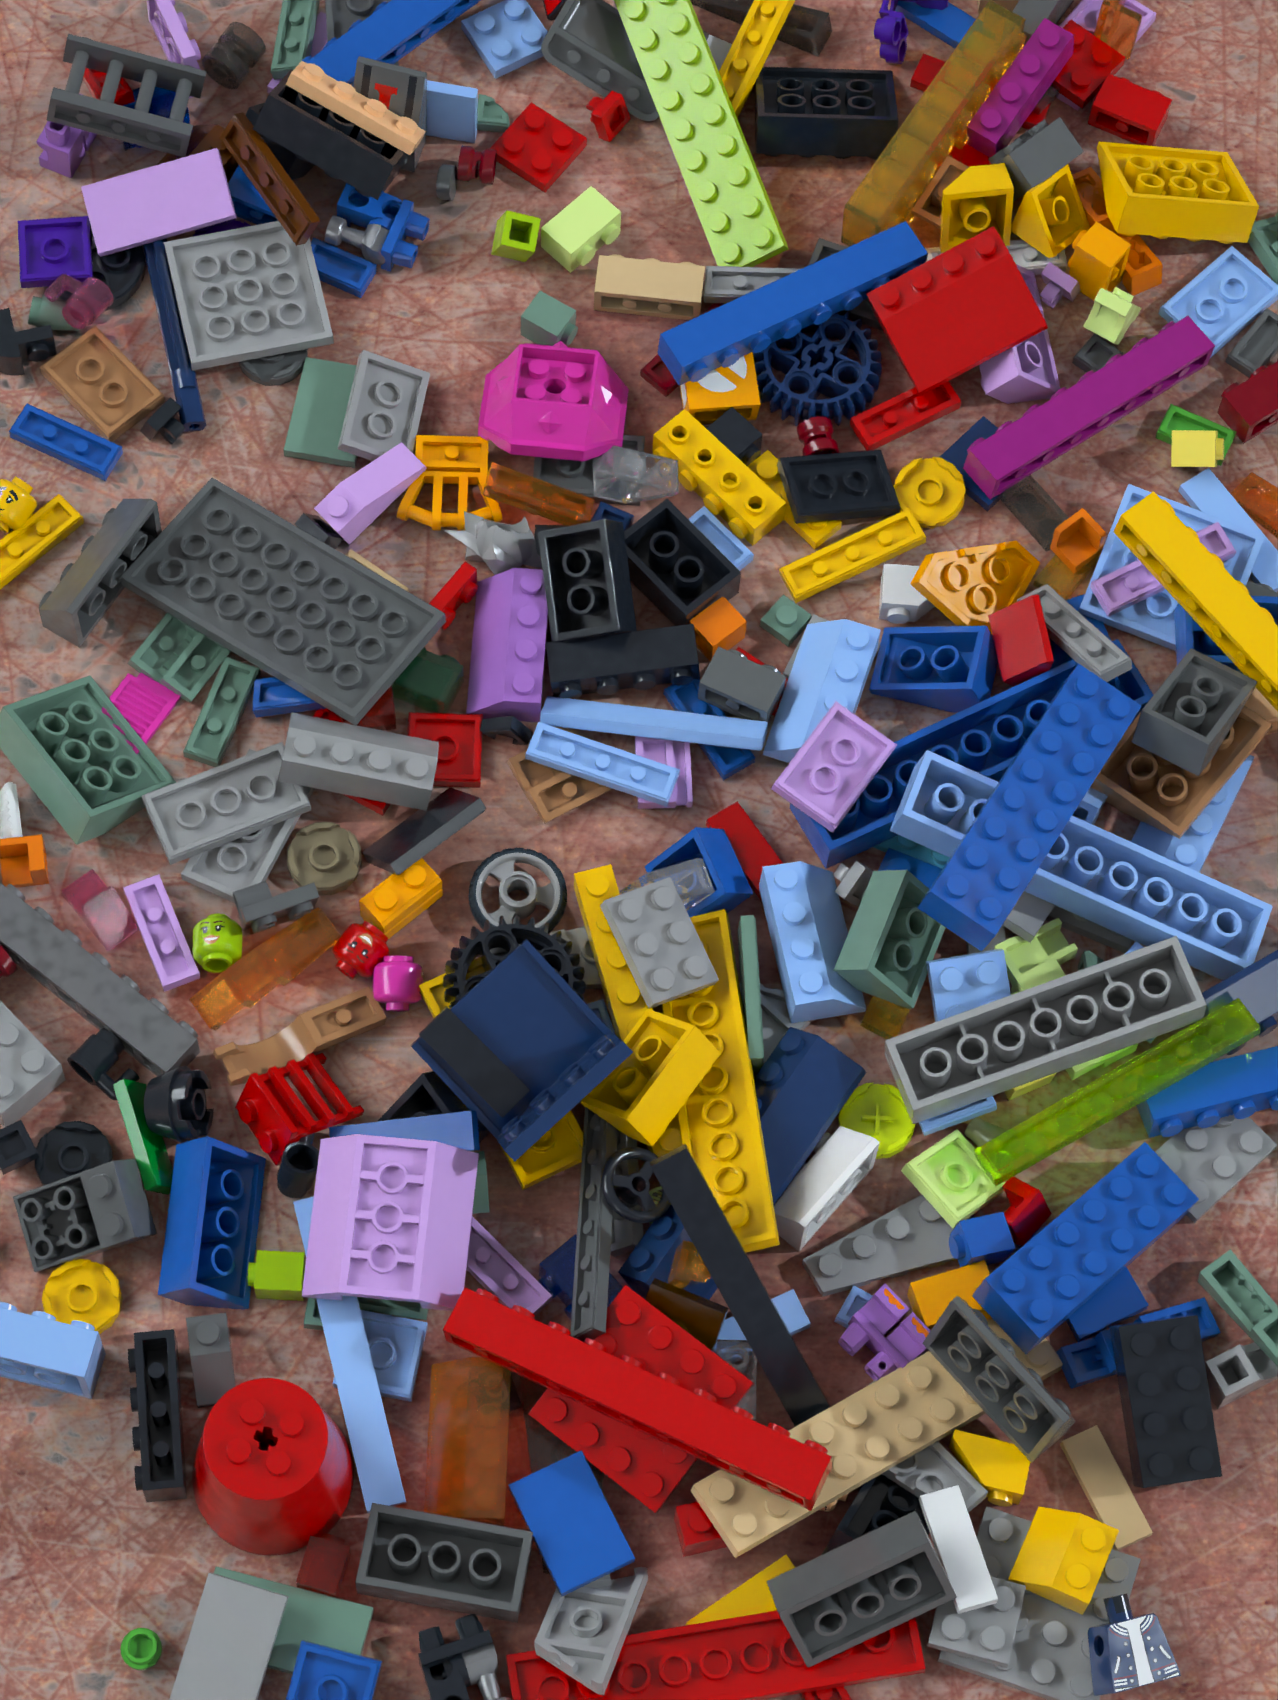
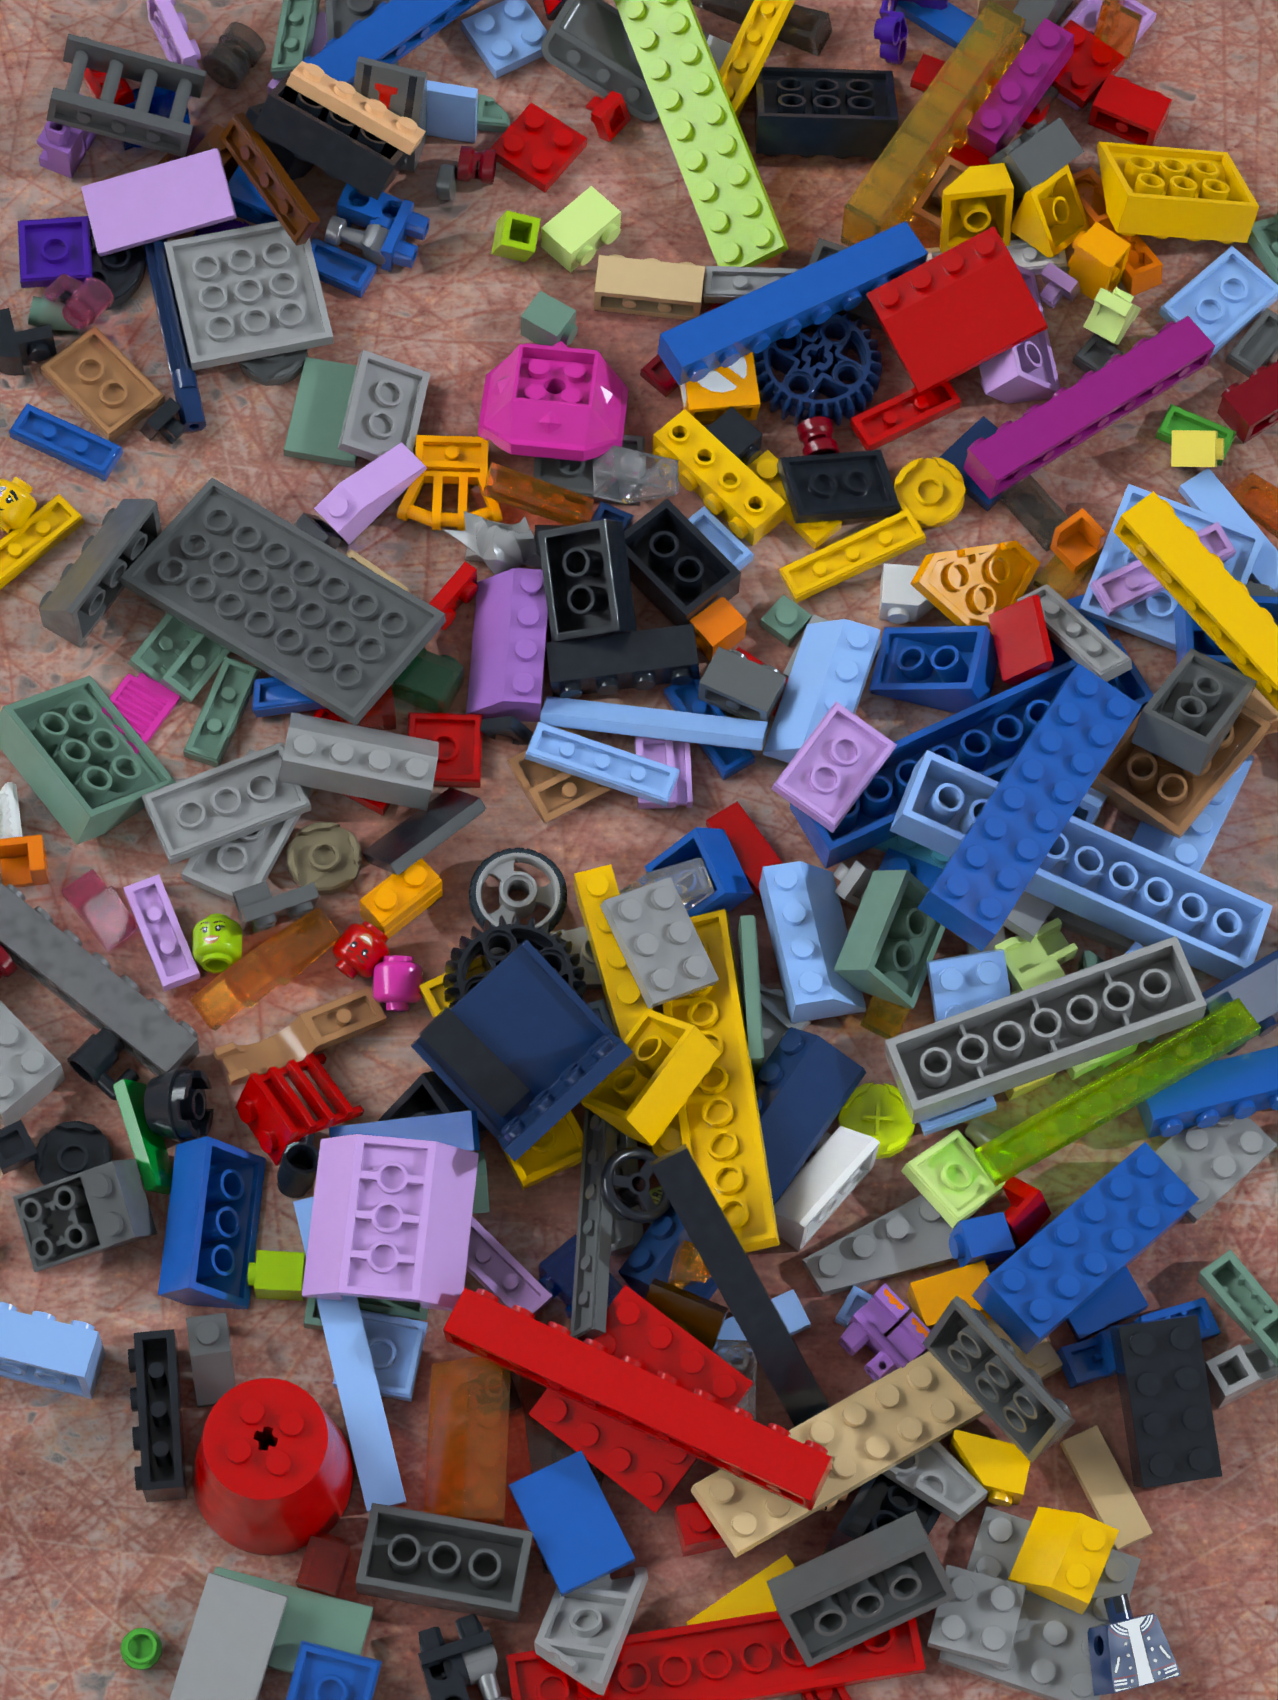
yellow tile [42,1259,123,1335] -> none
white tile [919,1485,998,1614] -> none

